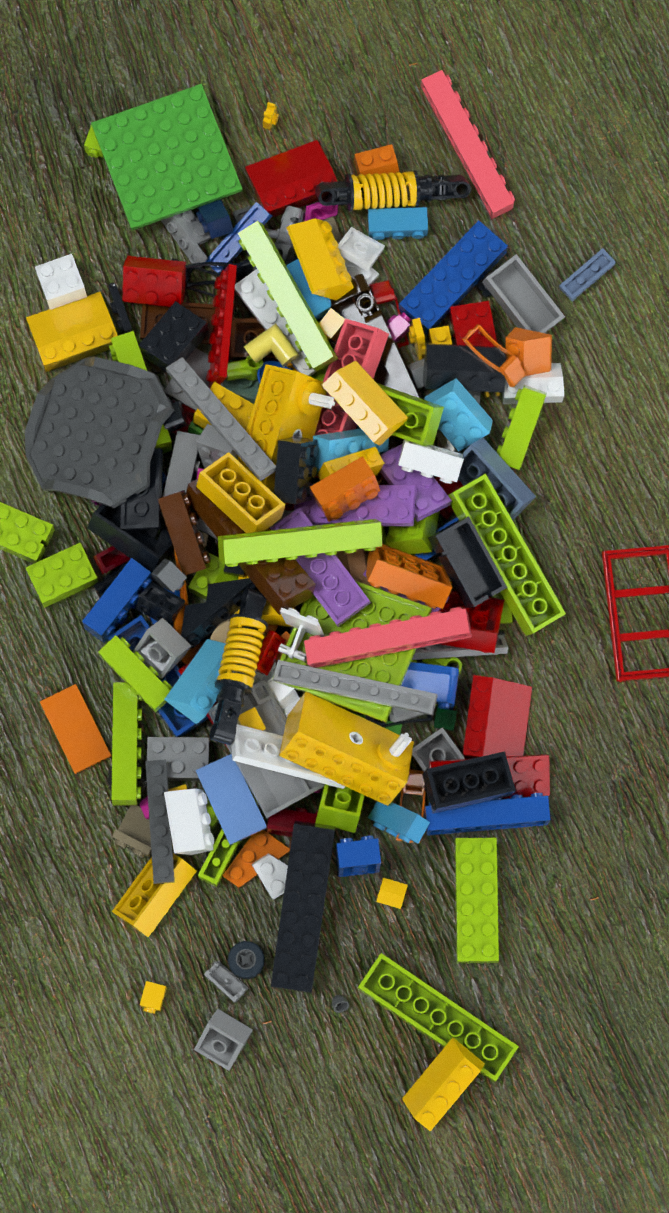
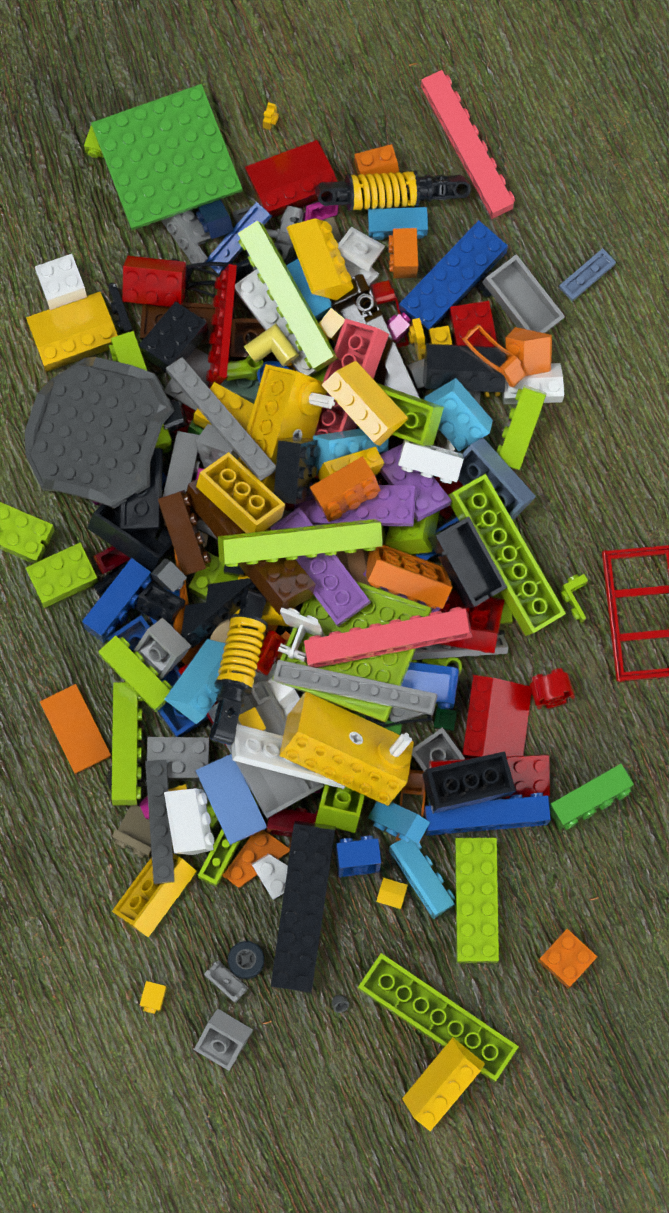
none -> orange brick [388,228,418,279]
none -> medium azure slope [389,840,455,919]
none -> red brick [529,668,575,709]
none -> orange brick [538,929,598,988]
none -> bright green brick [549,764,634,830]
none -> lime bracket [561,574,588,623]

